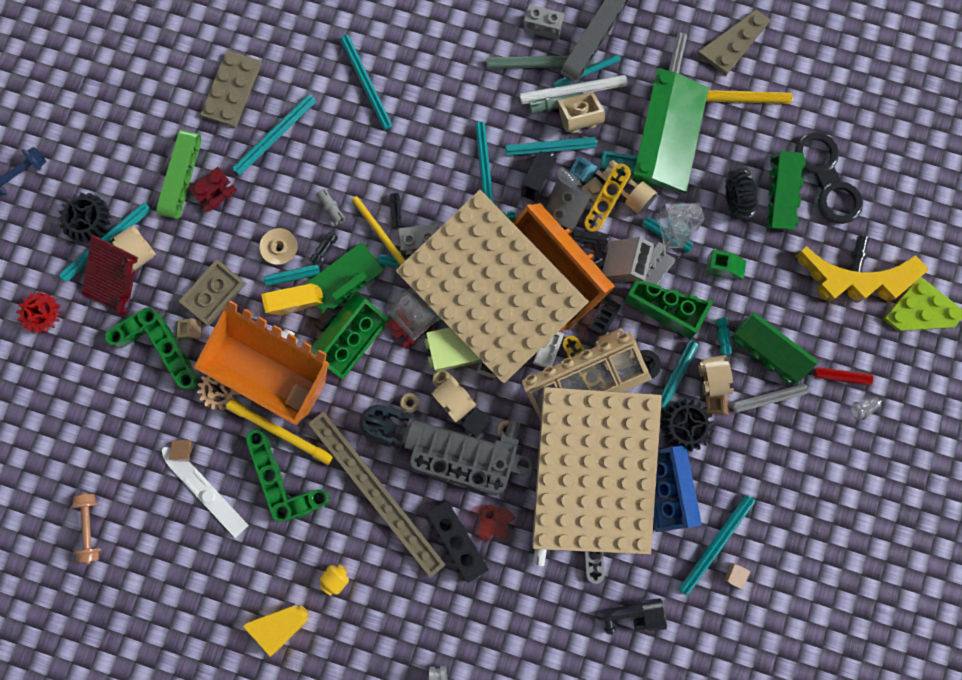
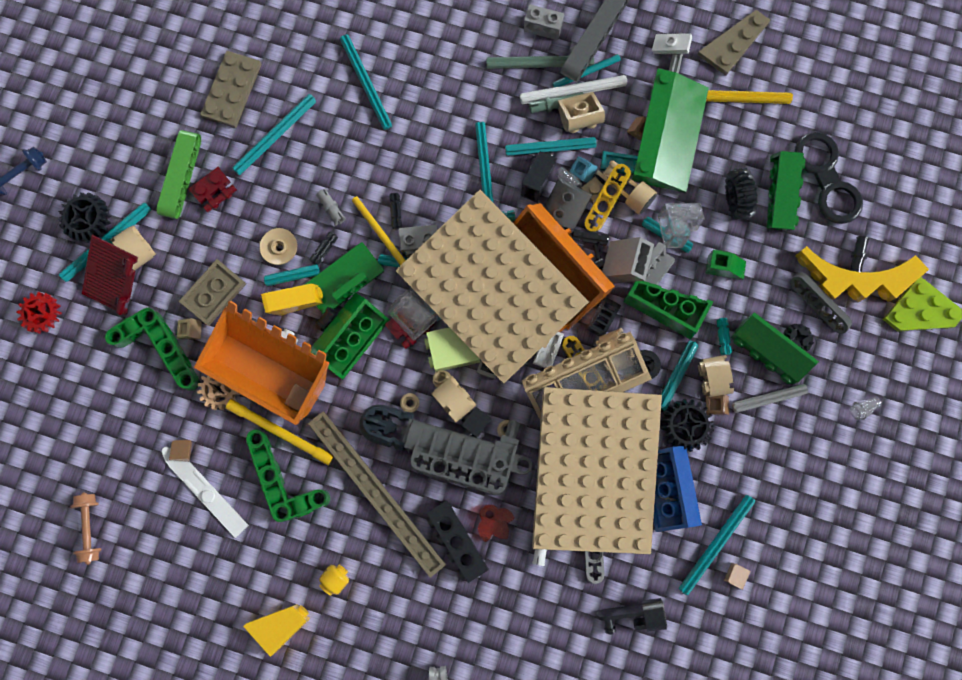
red axle [814,367,874,385] -> none
none -> medium nougat slope [627,116,646,141]
none -> white plate [652,34,692,54]
none -> black gear [783,324,814,352]
none -> dark grey beam [790,273,852,334]

